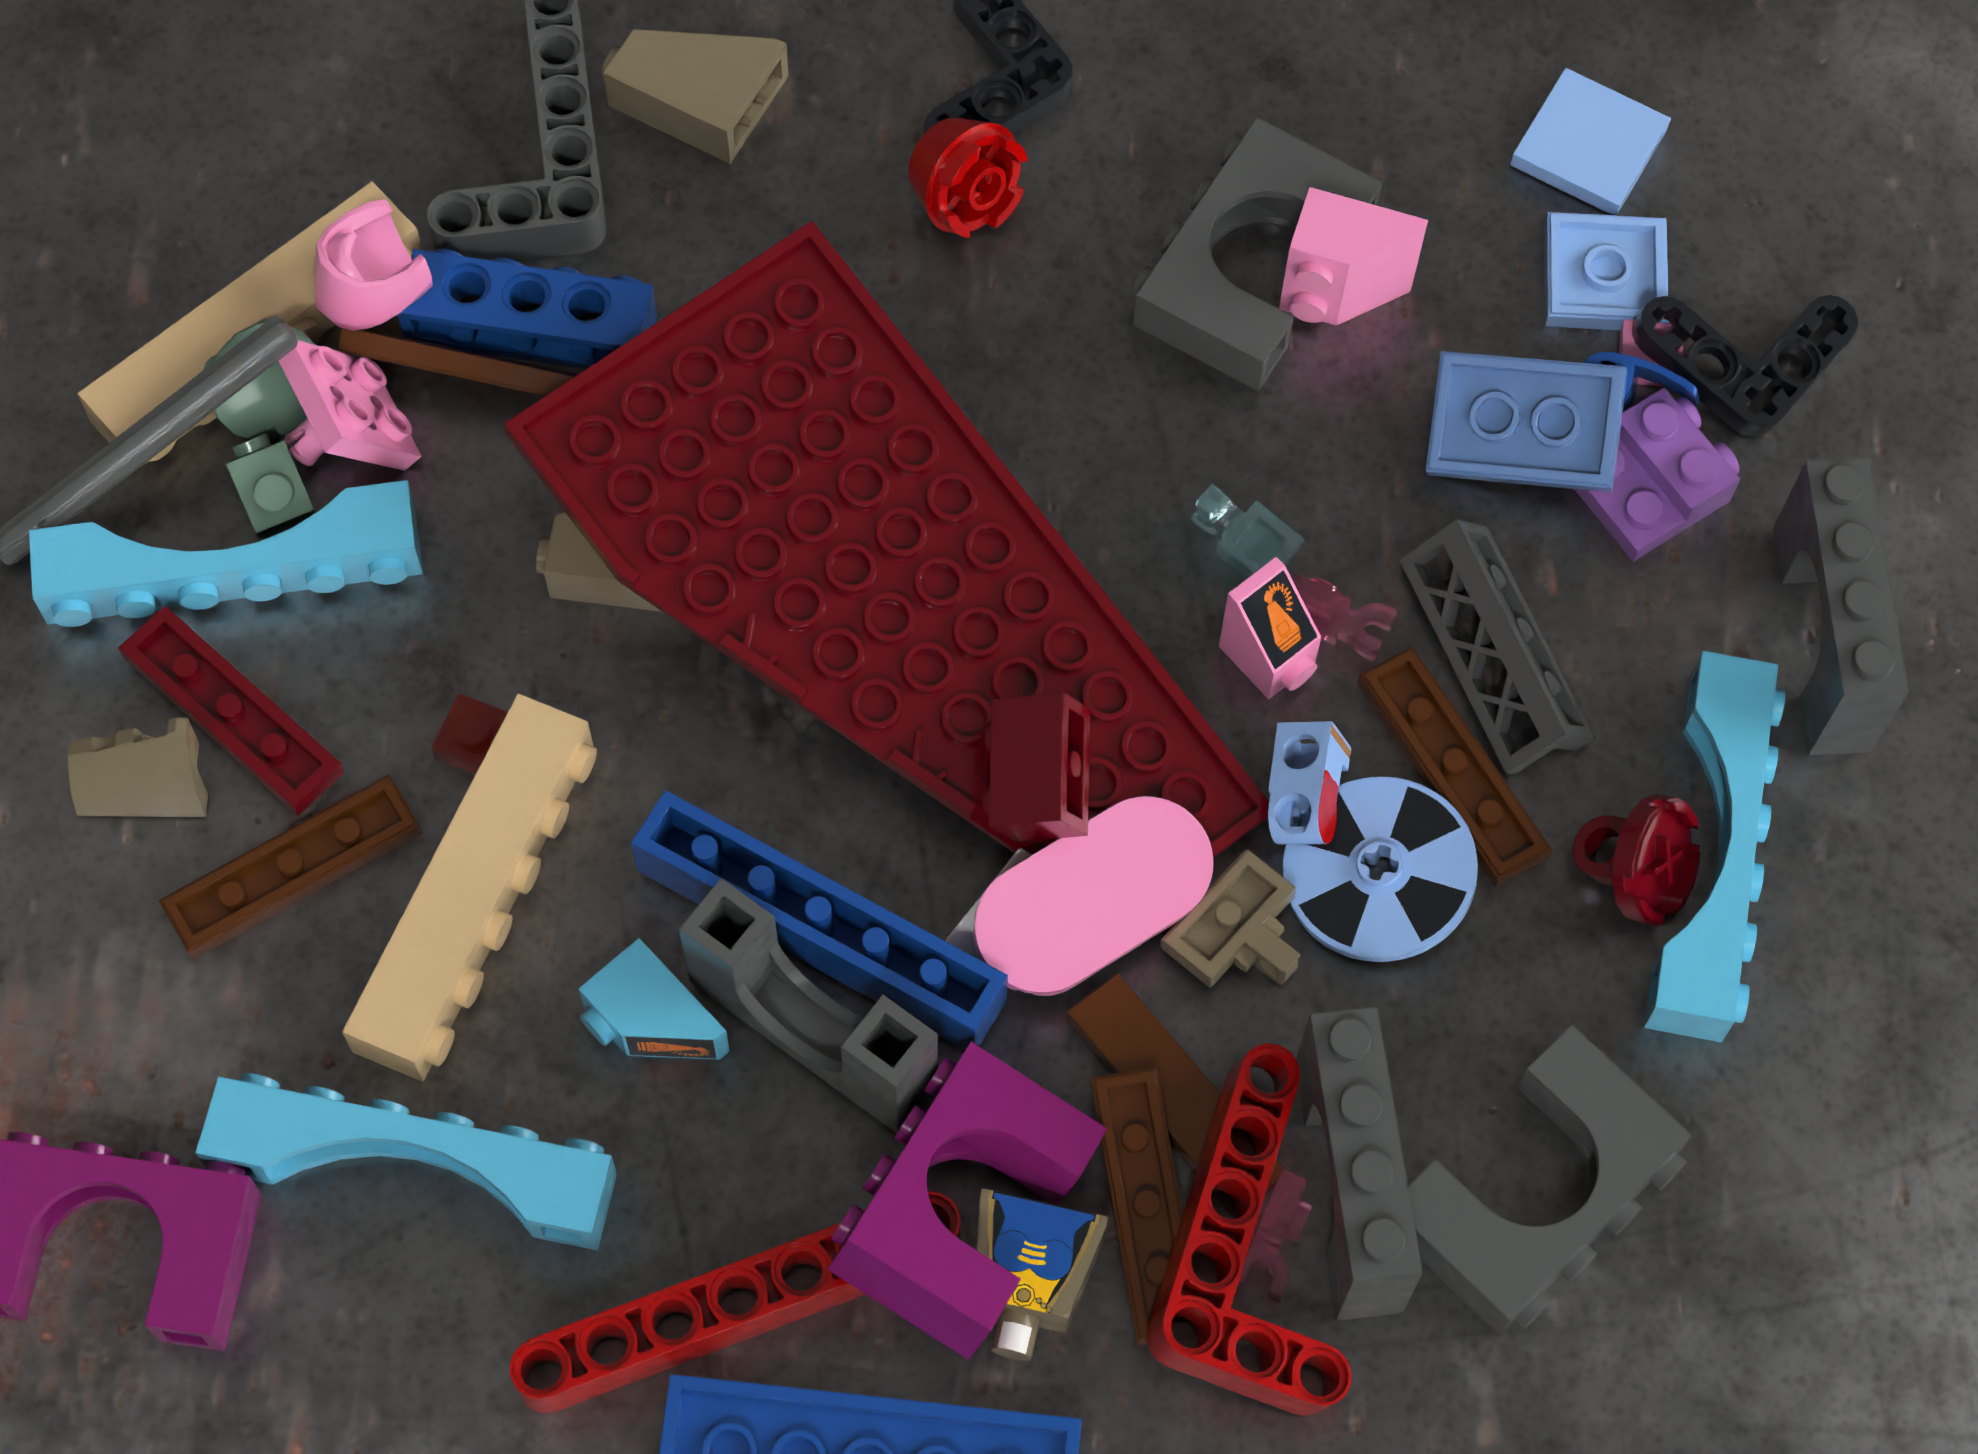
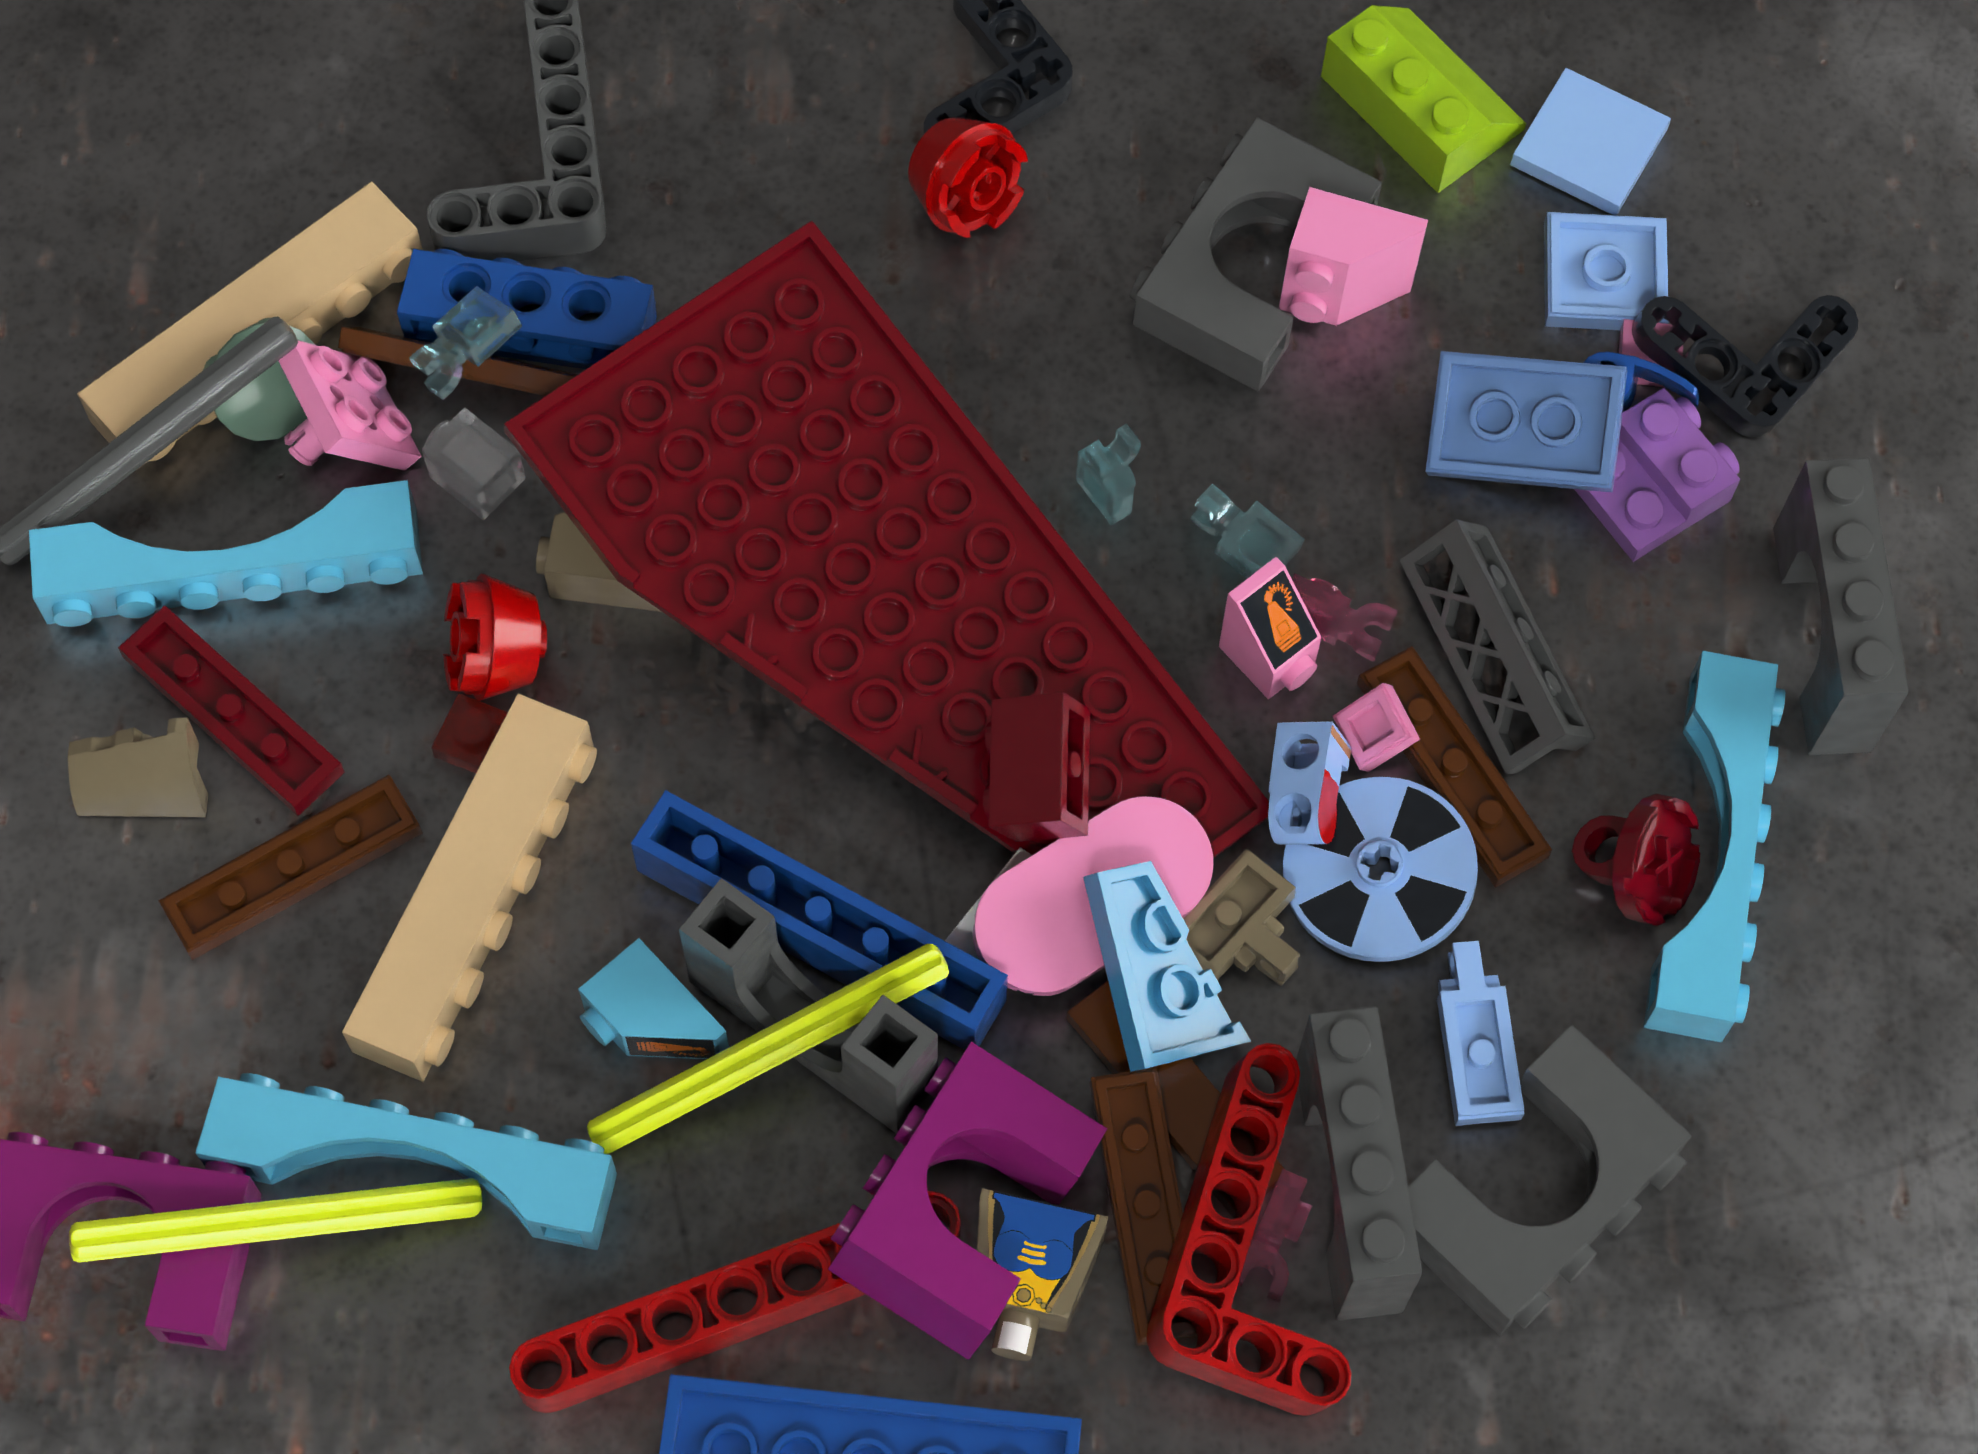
sand green bracket [225,433,314,533] -> none
bright pink piece [313,199,433,331] -> none
dark tan slope [601,29,789,164] -> none
none -> neon yellow axle [69,1178,482,1263]
none -> clear light blue plate [409,286,522,400]
none -> clear brick [422,407,526,520]
none -> red cone [443,574,547,701]
none -> neon yellow axle [587,944,949,1154]
none -> clear light blue plate [1076,423,1141,526]
none -> wing [1083,861,1251,1072]
none -> lime slope [1321,5,1527,193]
none -> bright pink tile [1332,683,1420,772]
none -> light blue hinge [1437,941,1524,1126]

